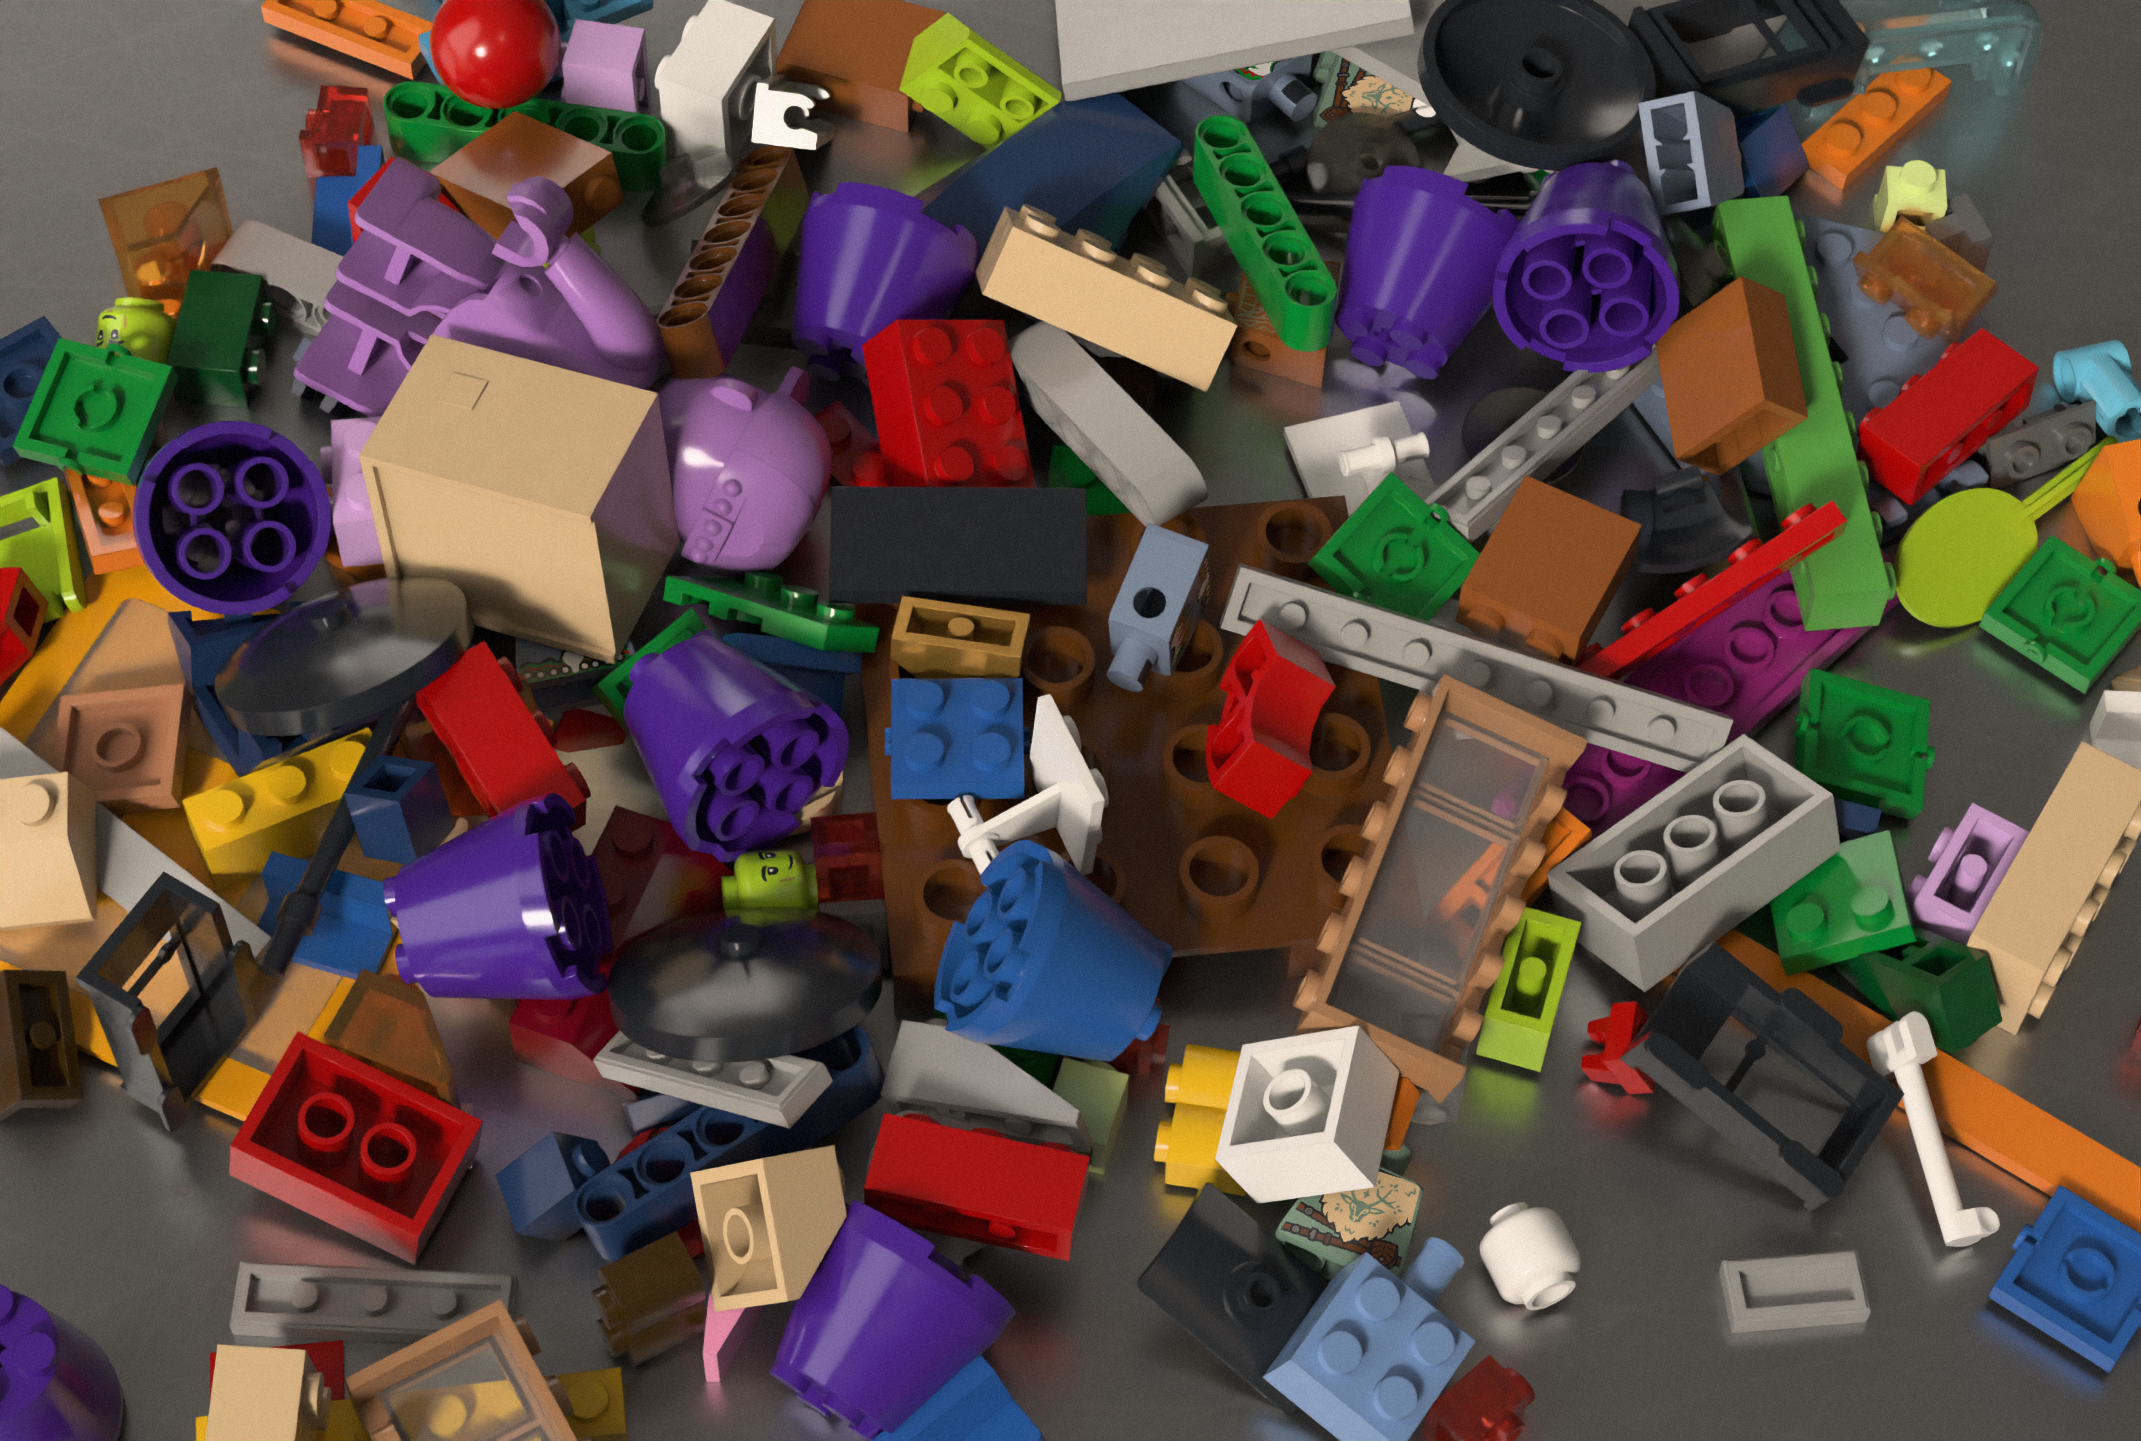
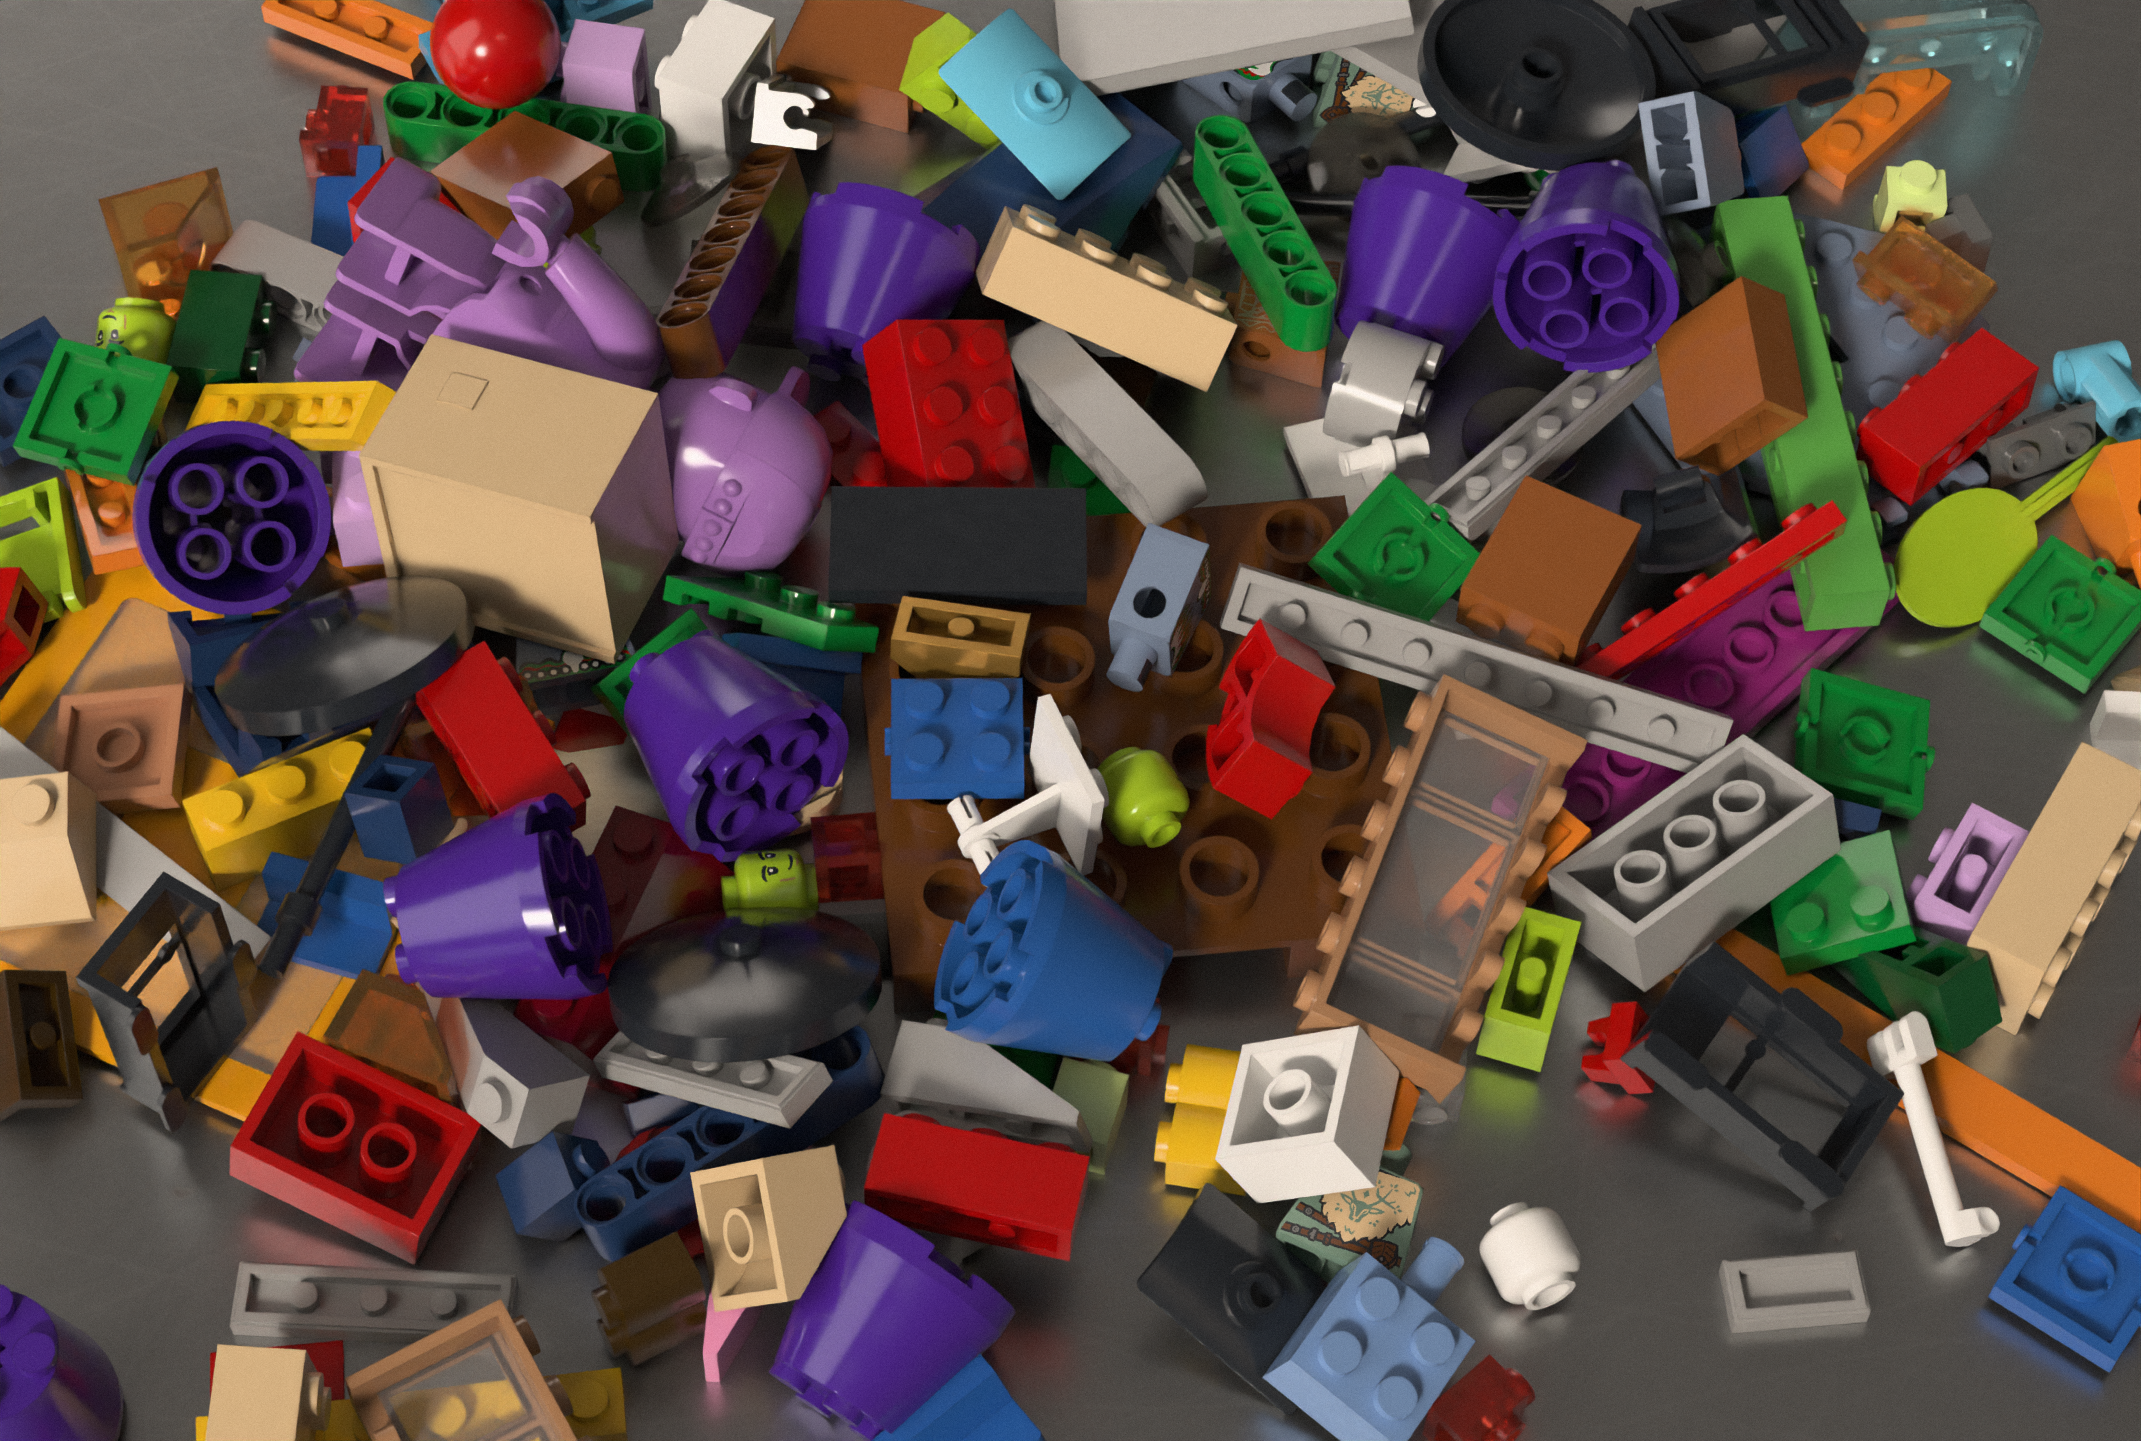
none -> yellow plate [184,381,396,451]
none -> light grey slope [432,998,590,1149]
none -> medium azure shield [939,8,1131,200]
none -> lime head [1097,747,1190,848]
none -> light grey brick [1323,320,1445,447]

